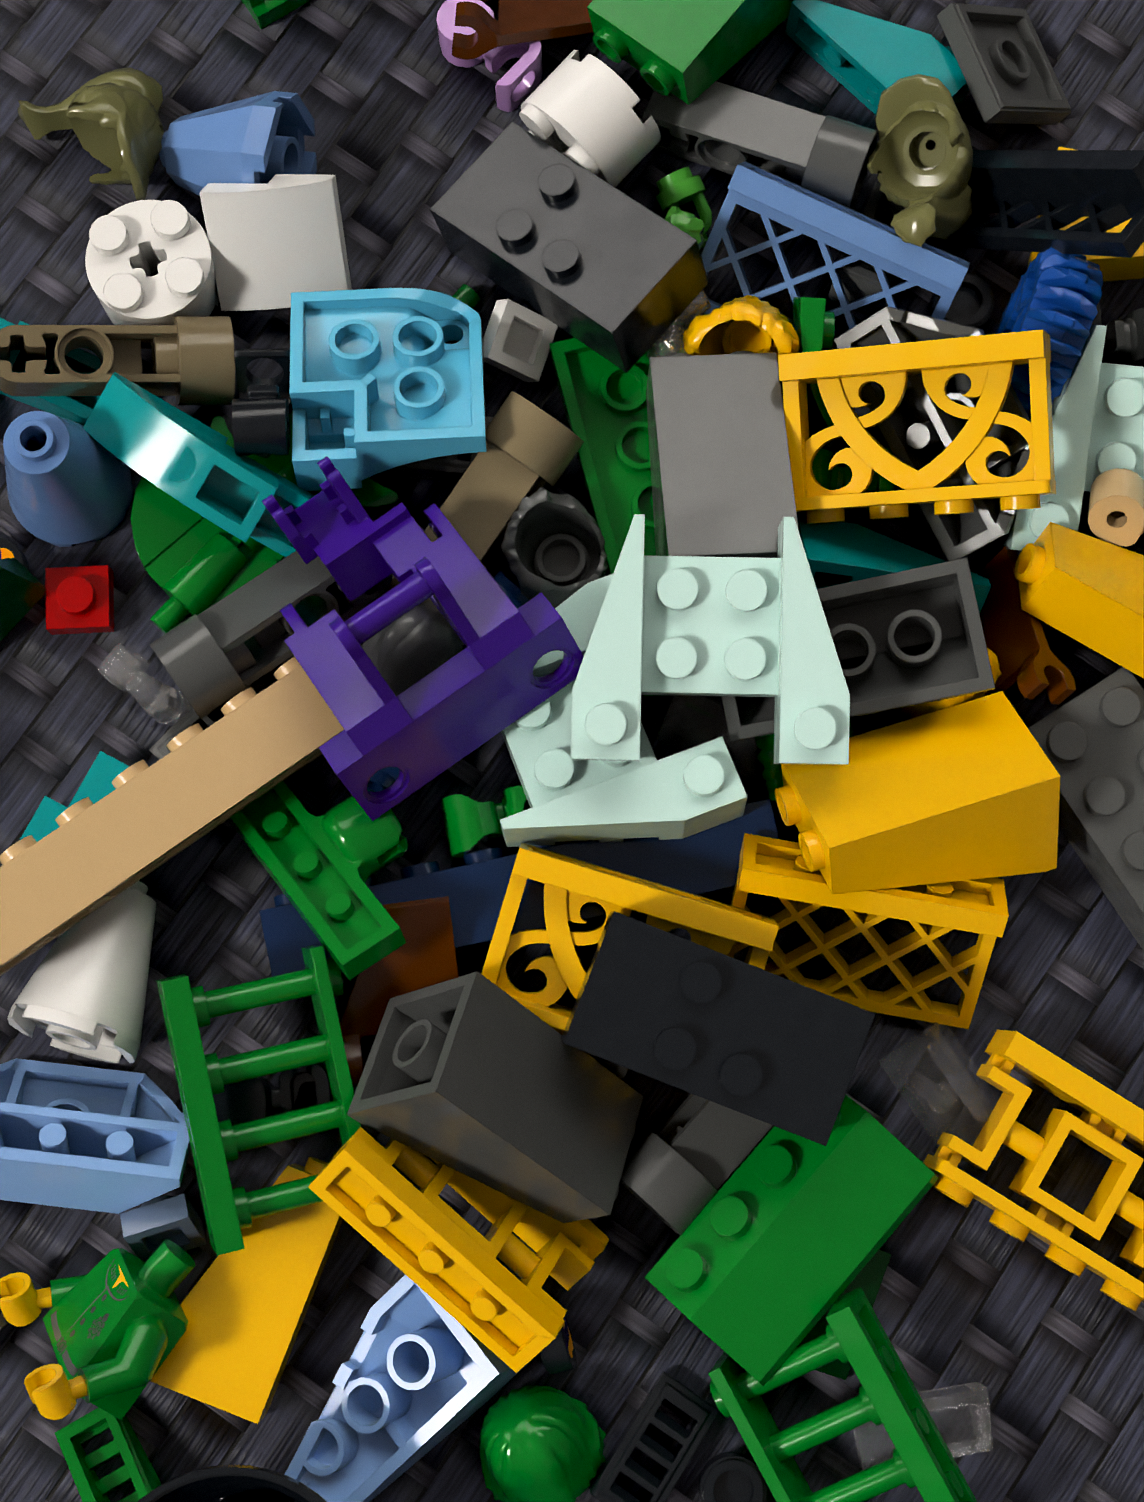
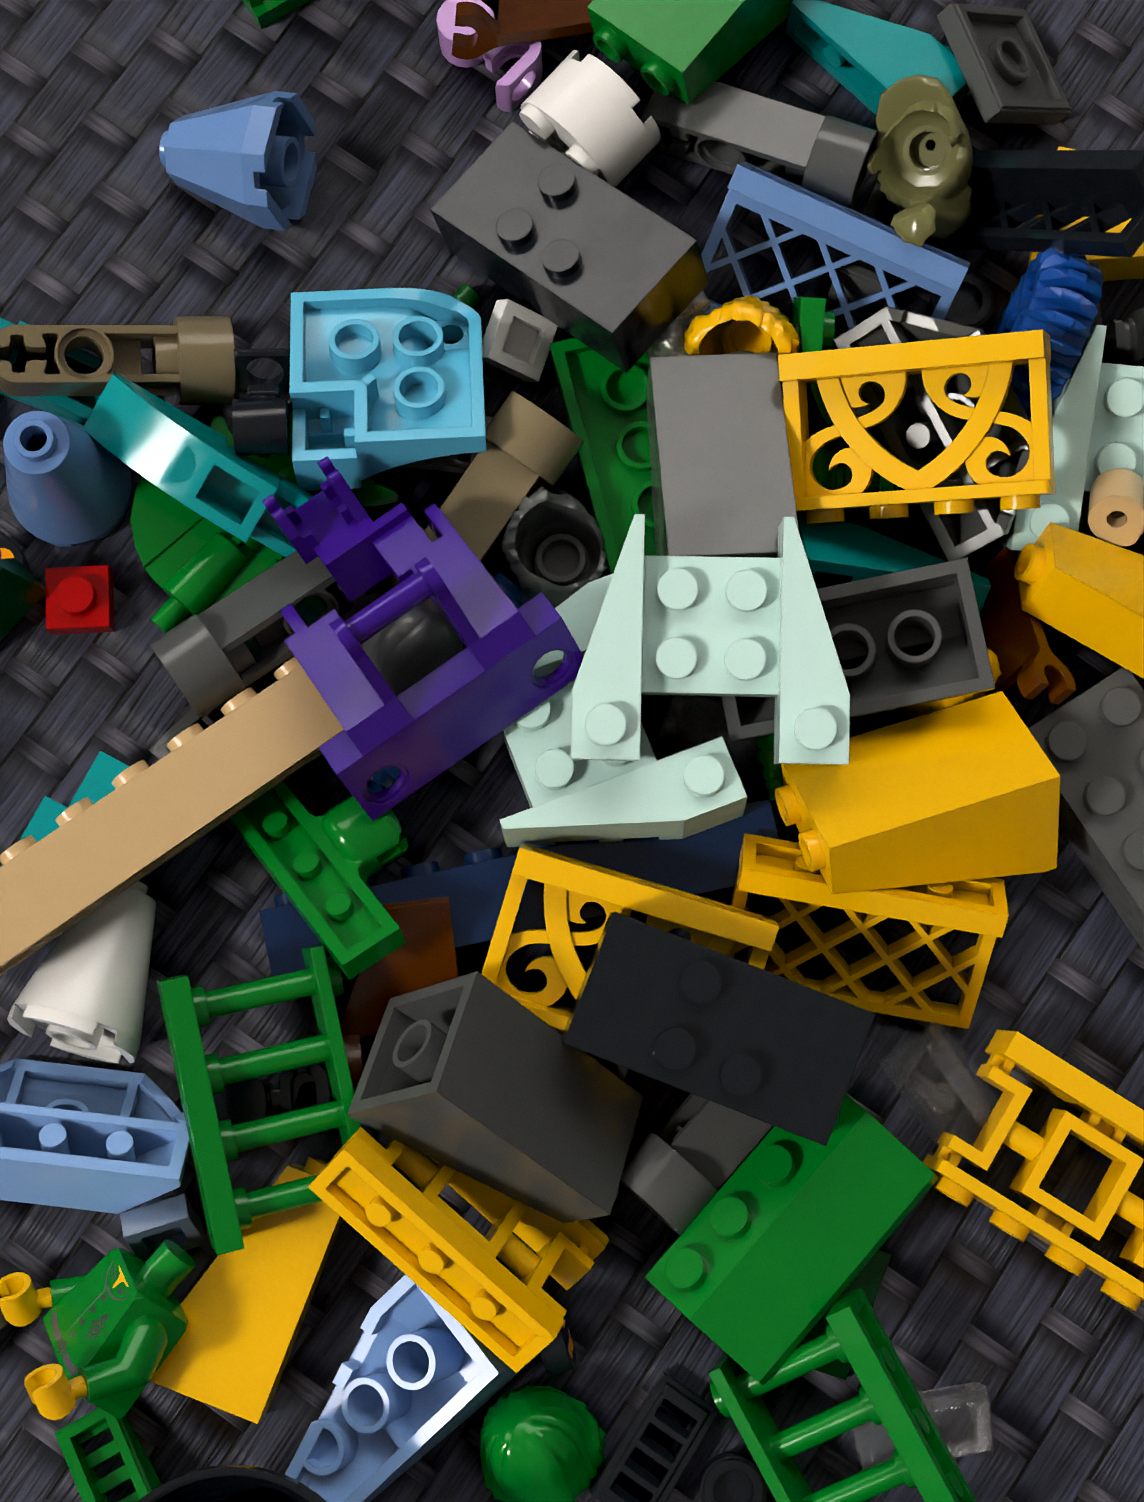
olive piece [18,68,164,201] -> none
white brick [85,200,220,325] -> none
clear arm [98,643,192,727] -> none
white slope [199,174,352,311] -> none
green leg [441,785,530,861] -> none
bright green piece [656,167,712,249] -> none

